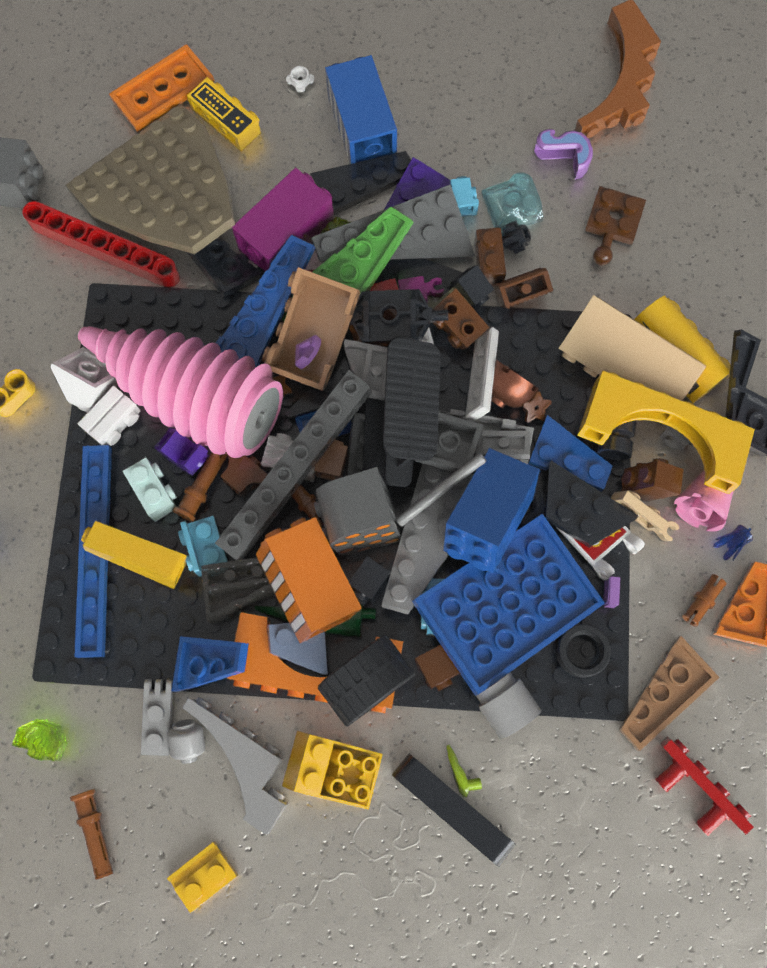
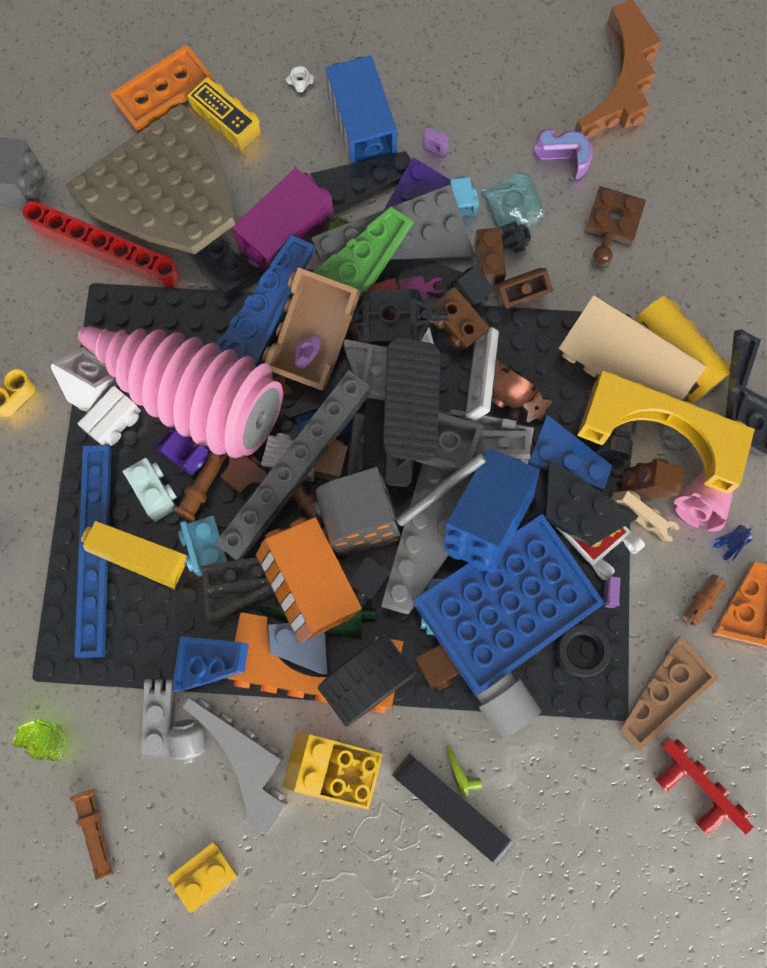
none -> medium lavender tile [423,127,449,157]

